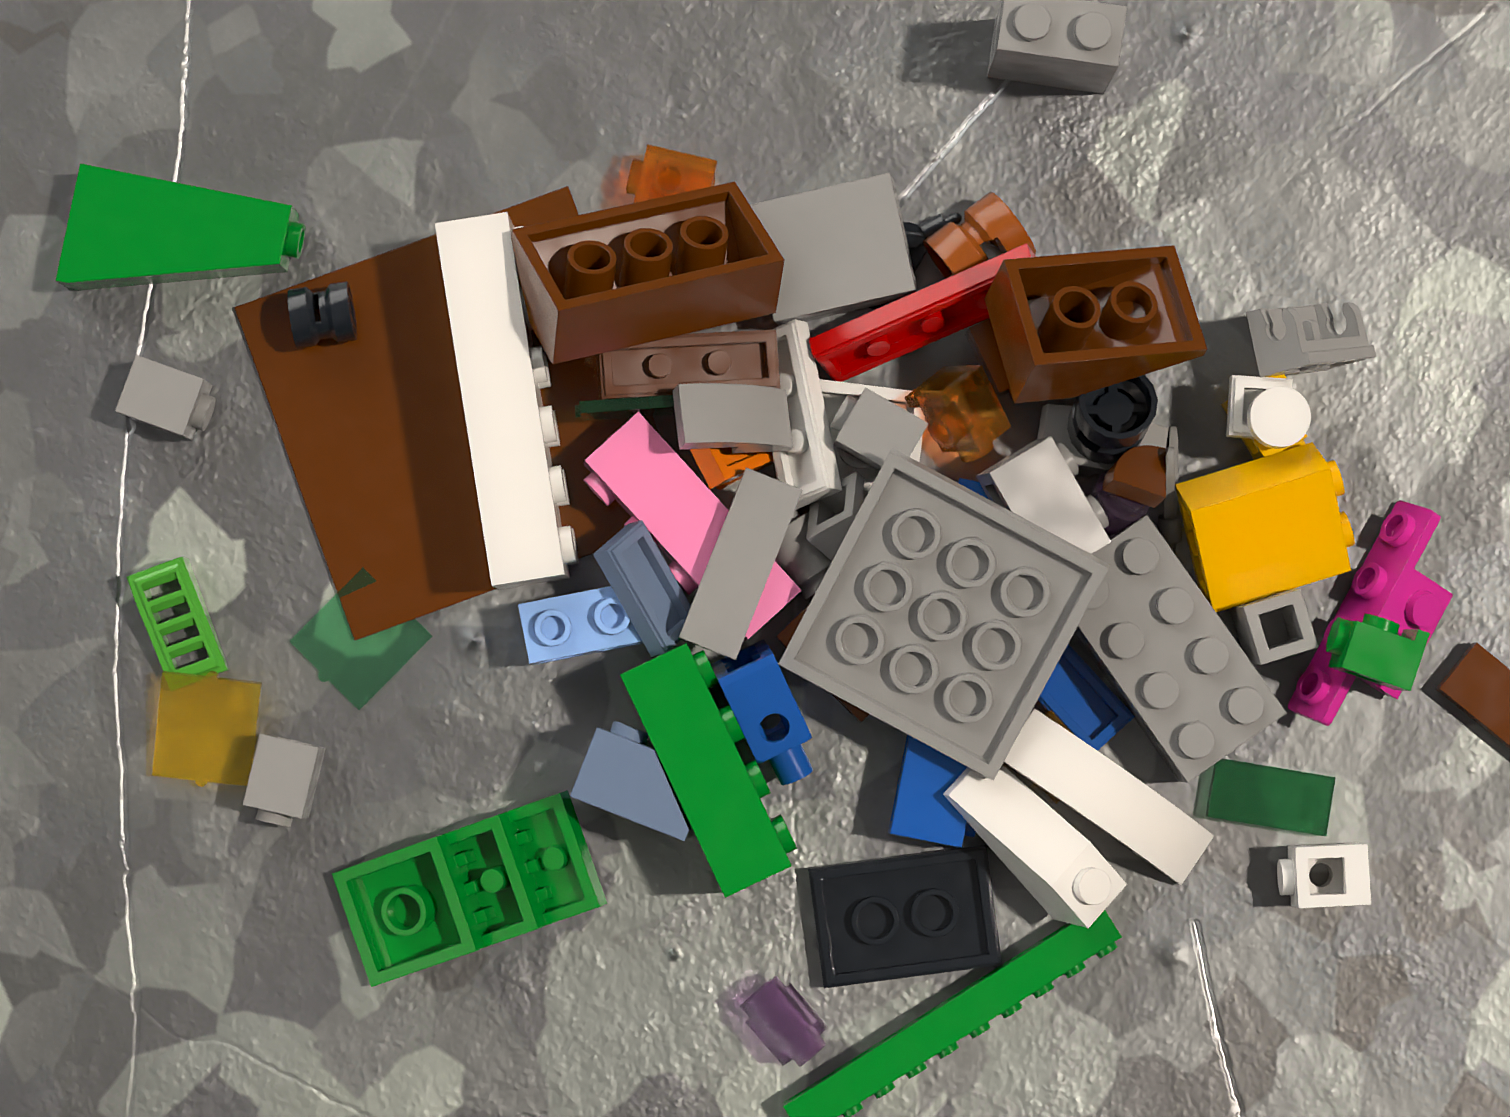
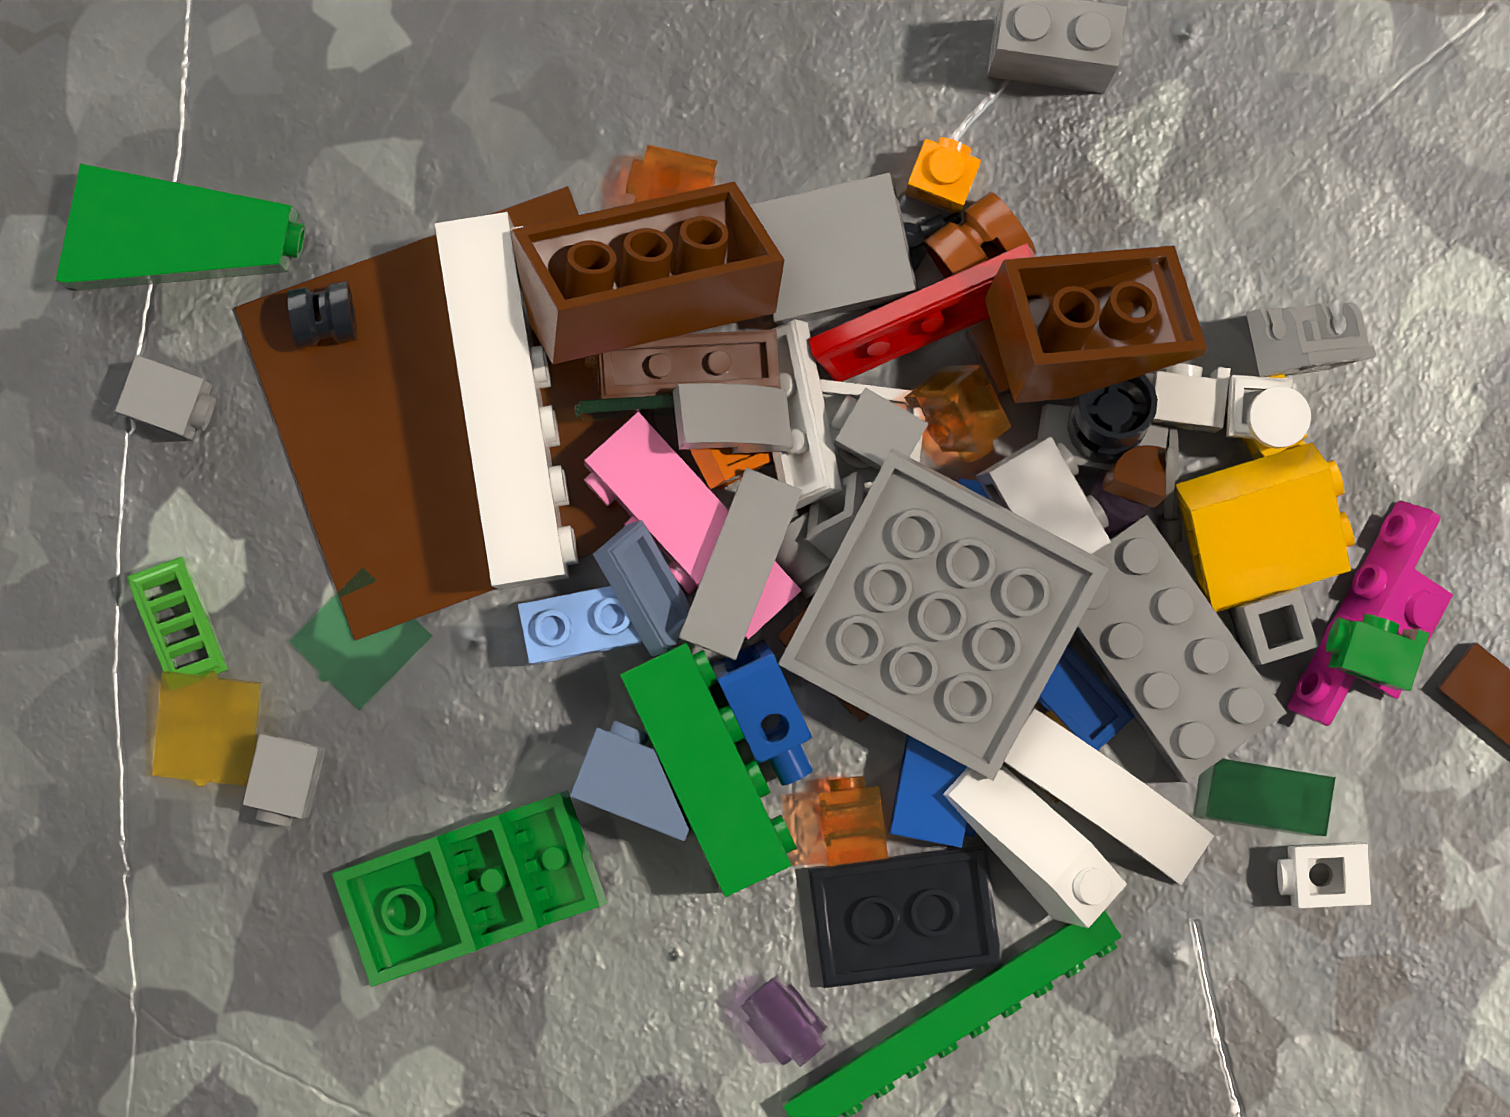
none -> clear orange brick [818,775,889,866]
none -> light orange brick [904,137,981,214]
none -> white brick [1145,363,1230,433]

